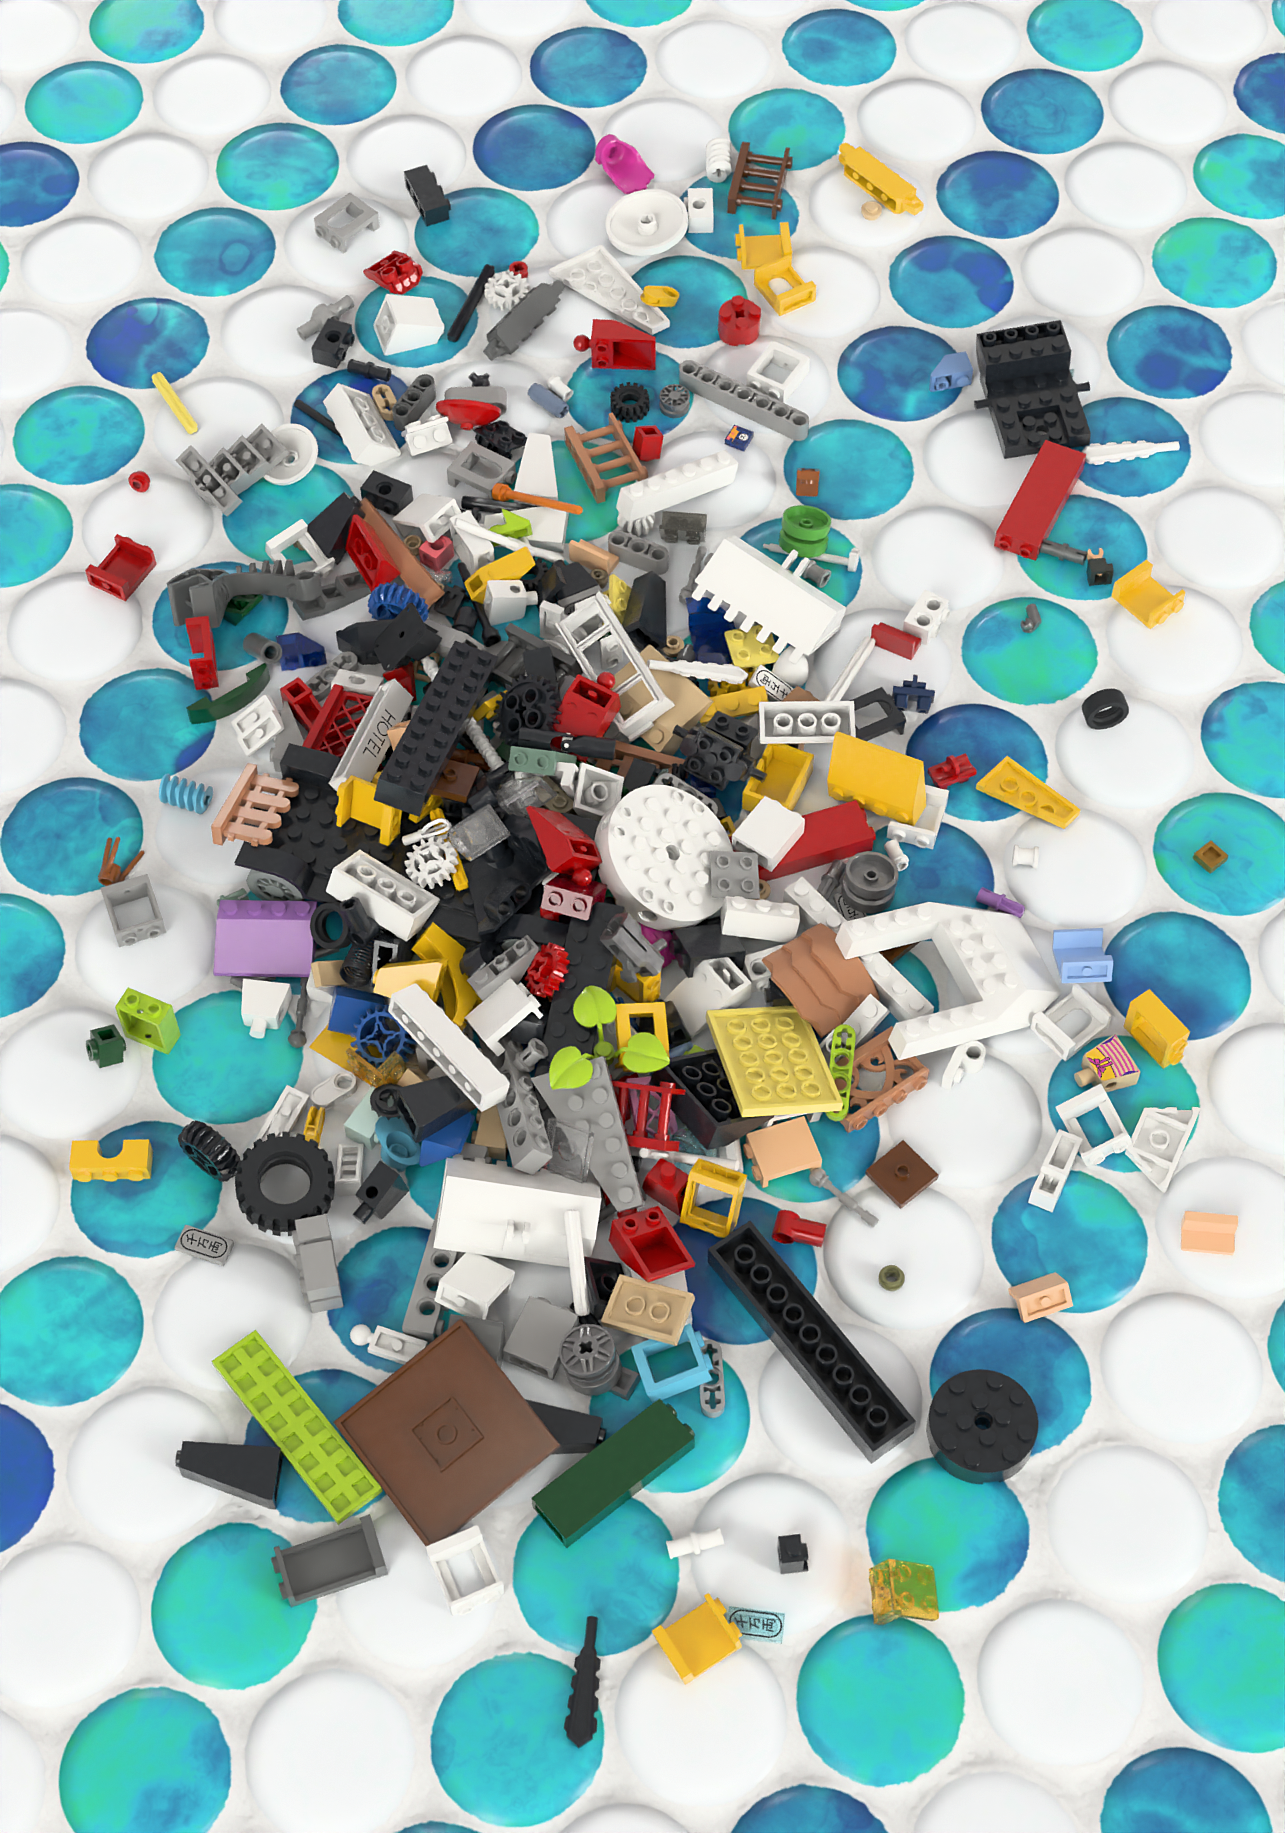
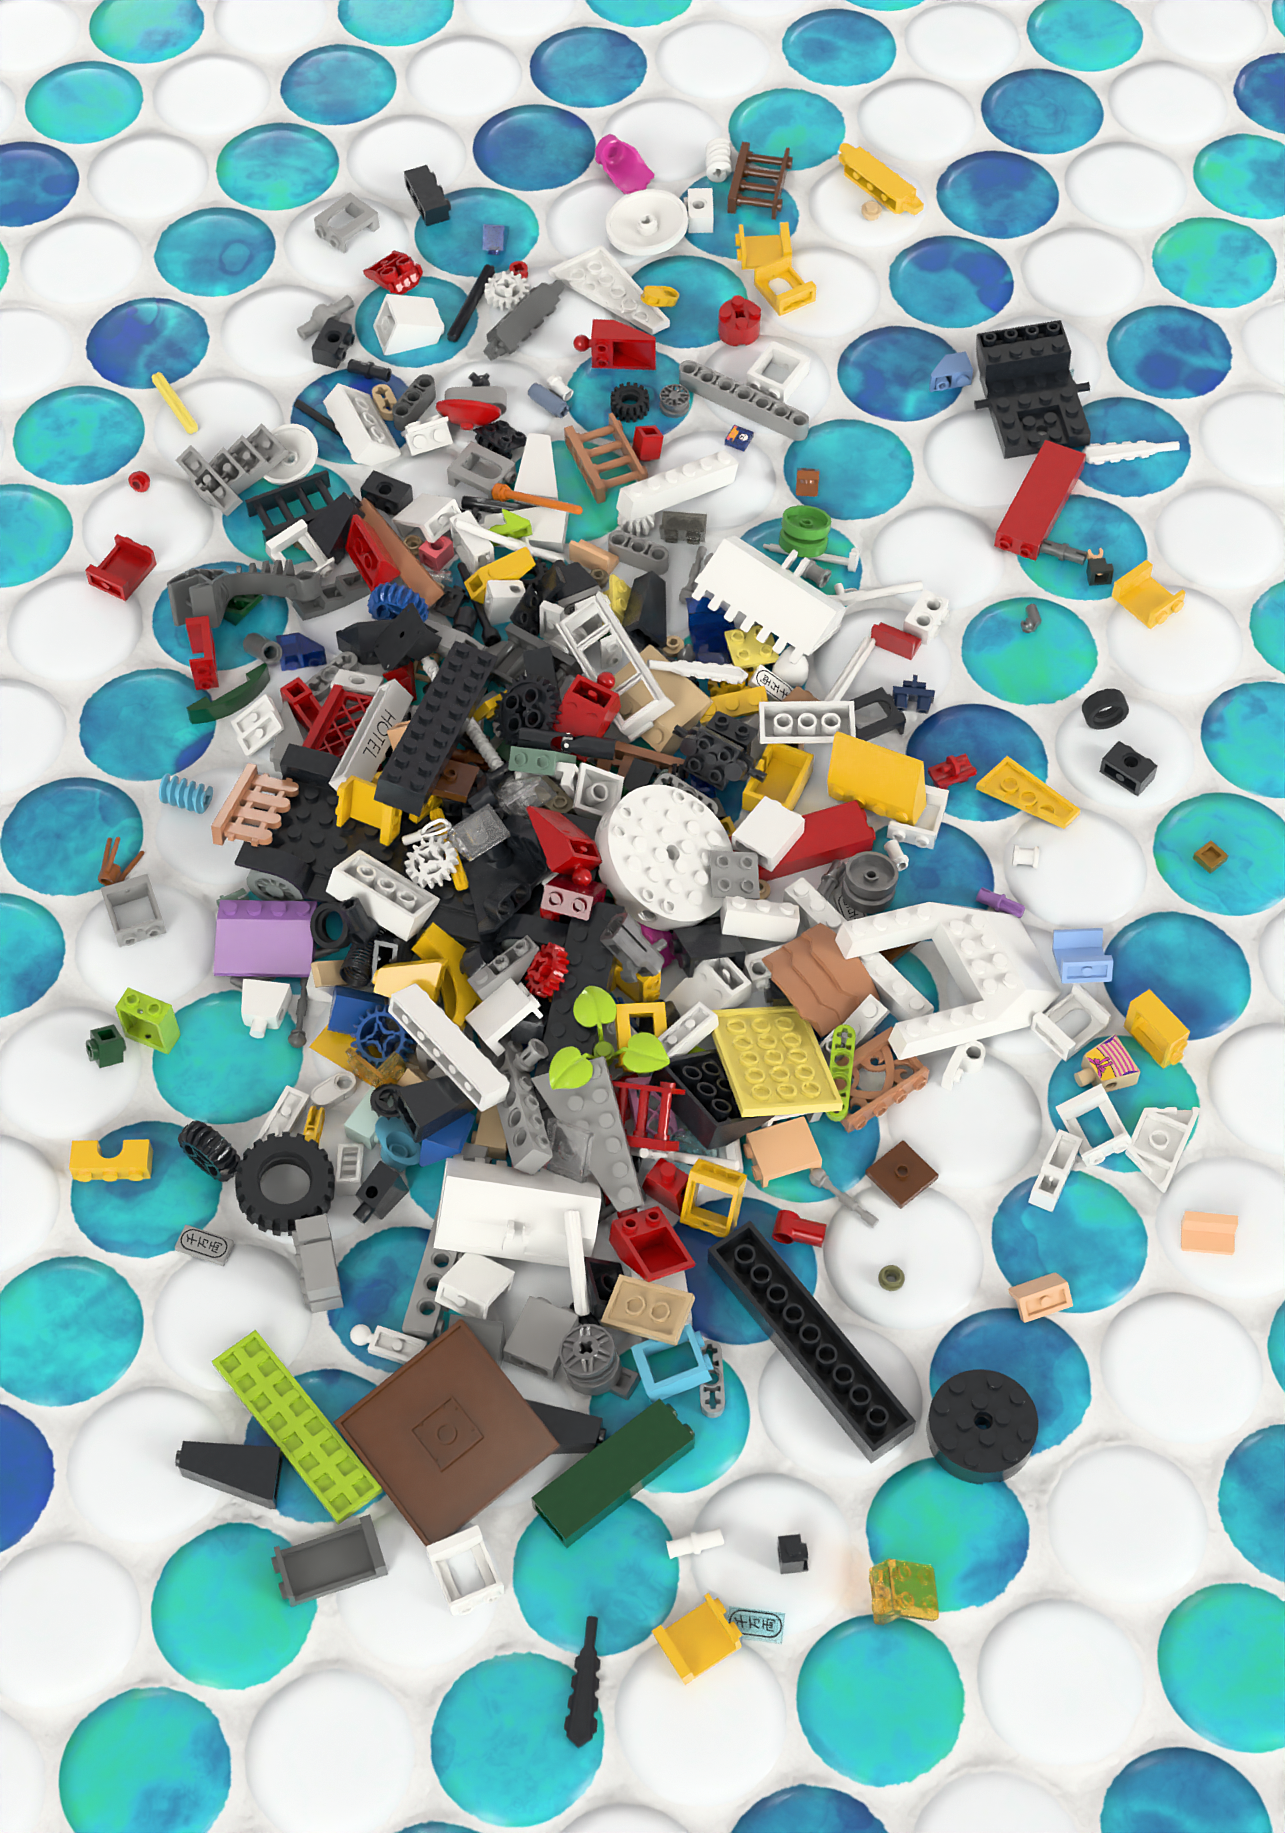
none -> black fence [245,470,334,547]
none -> clear blue slope [482,224,509,255]
none -> black hinge [509,585,542,637]
none -> white slope [658,1001,719,1058]
none -> white piece [828,581,923,606]
none -> black brick [1099,741,1158,797]

